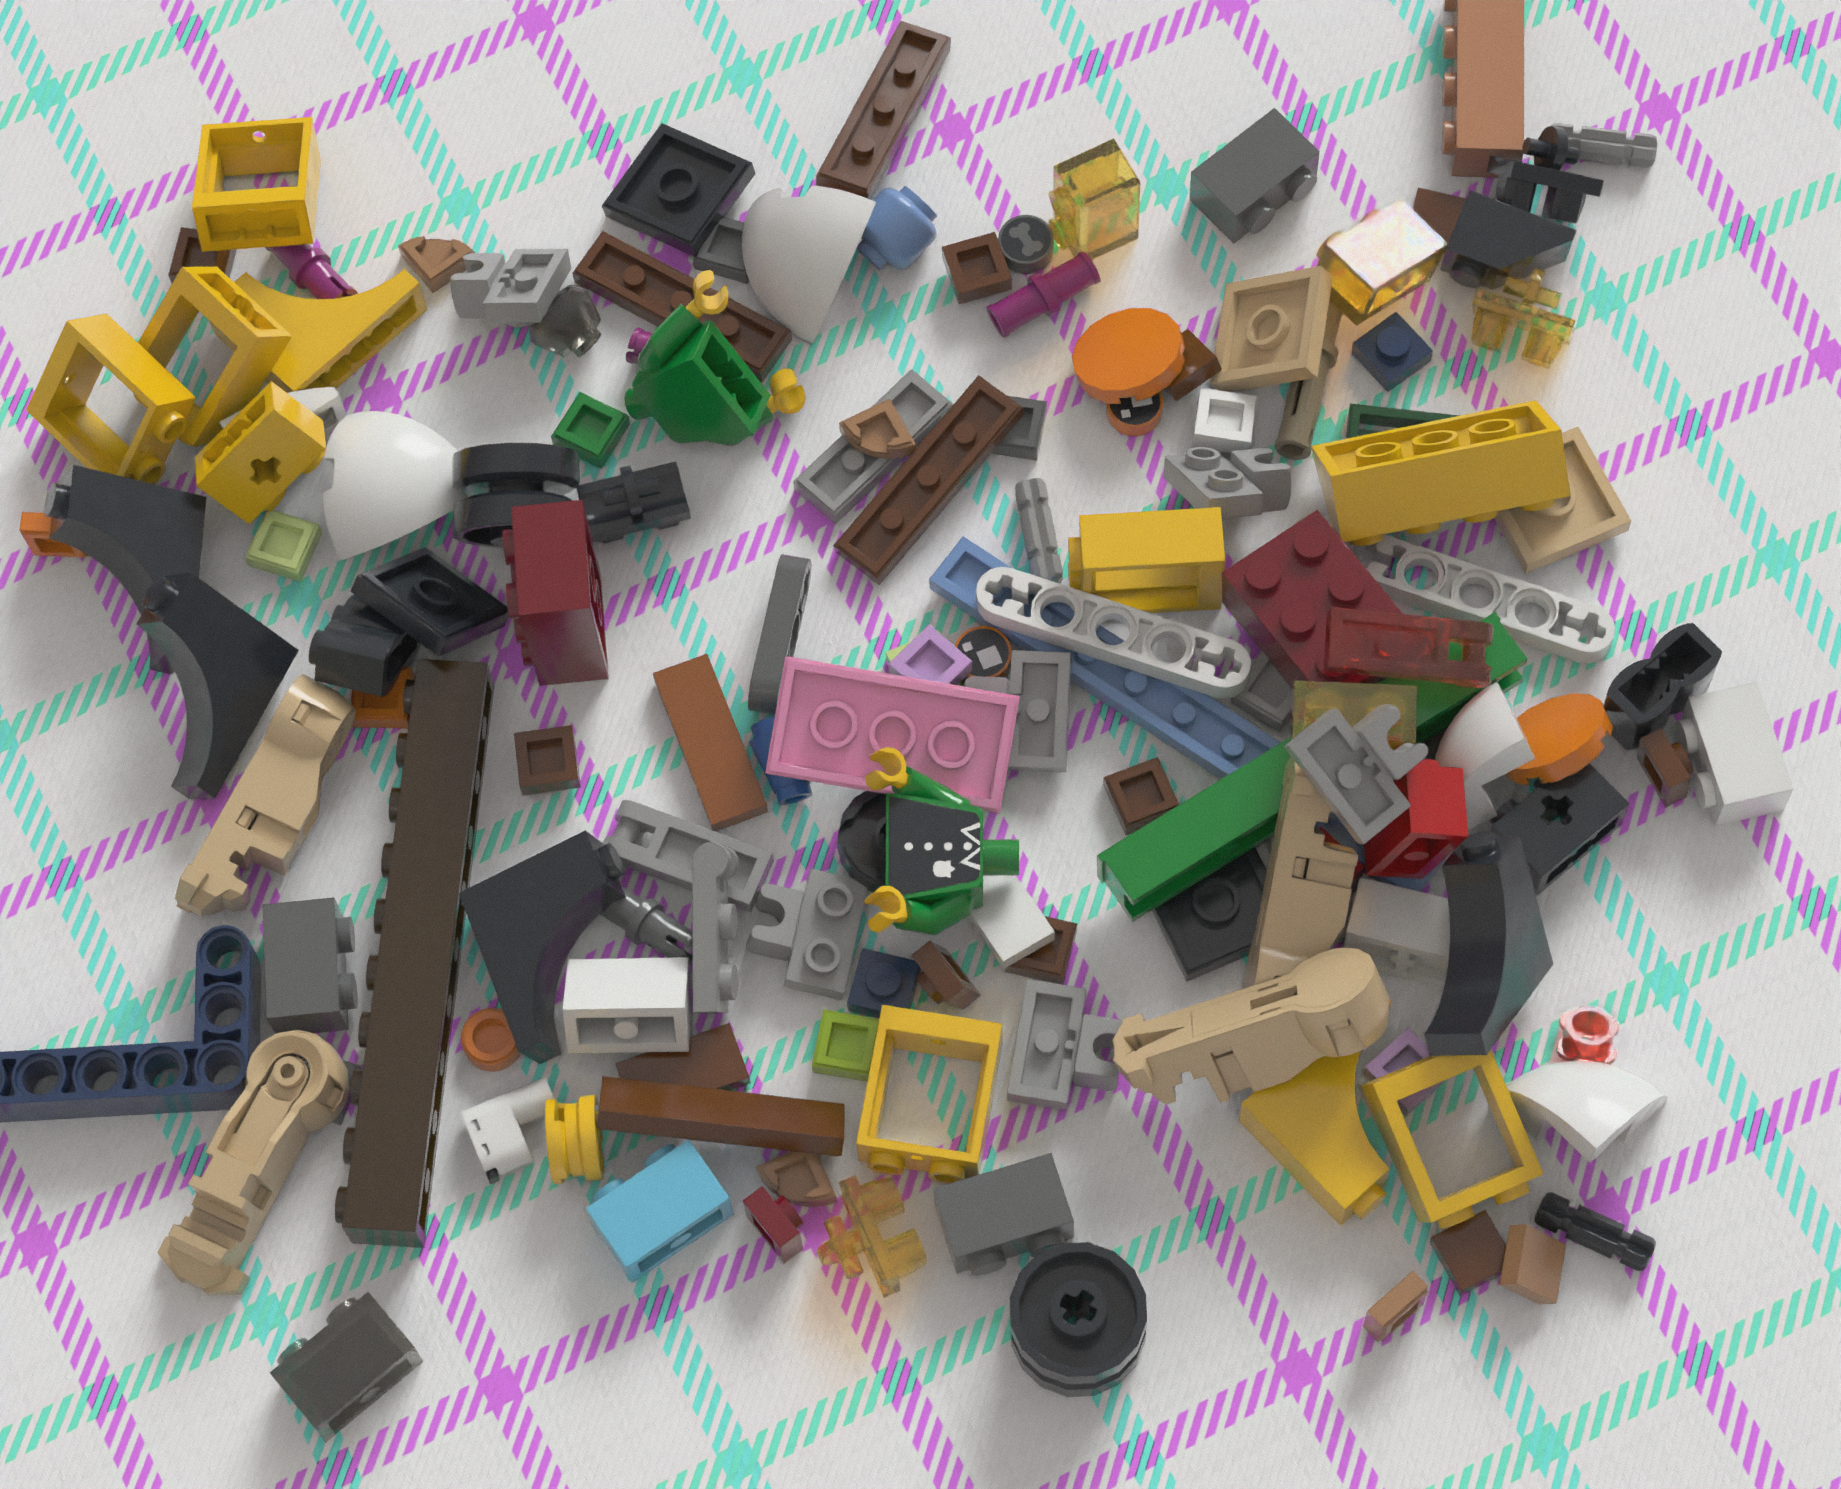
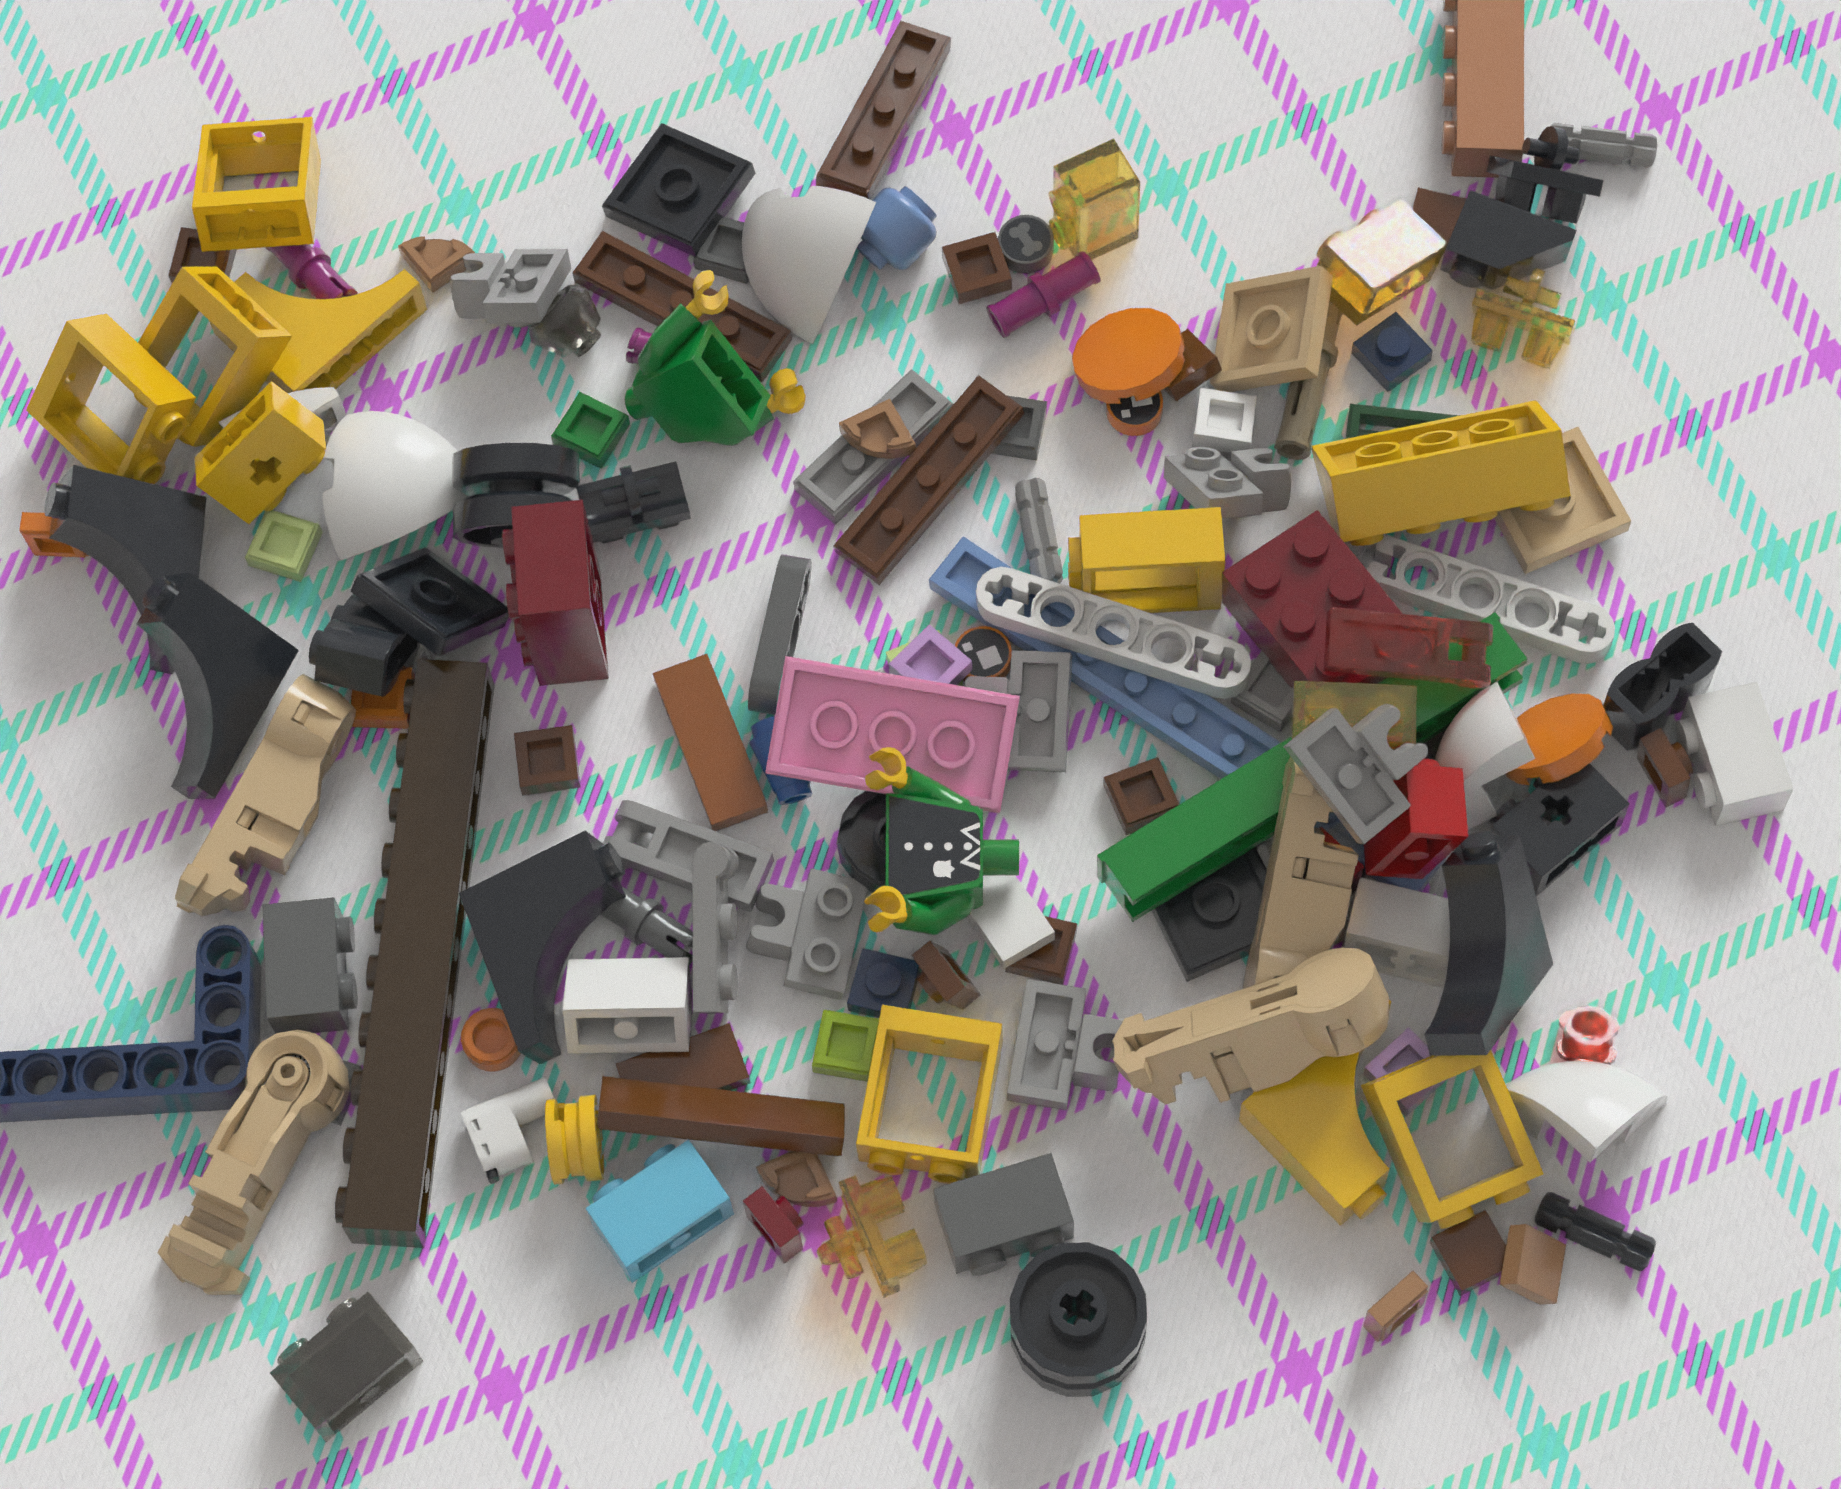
dark grey brick [1189,108,1320,244] -> none

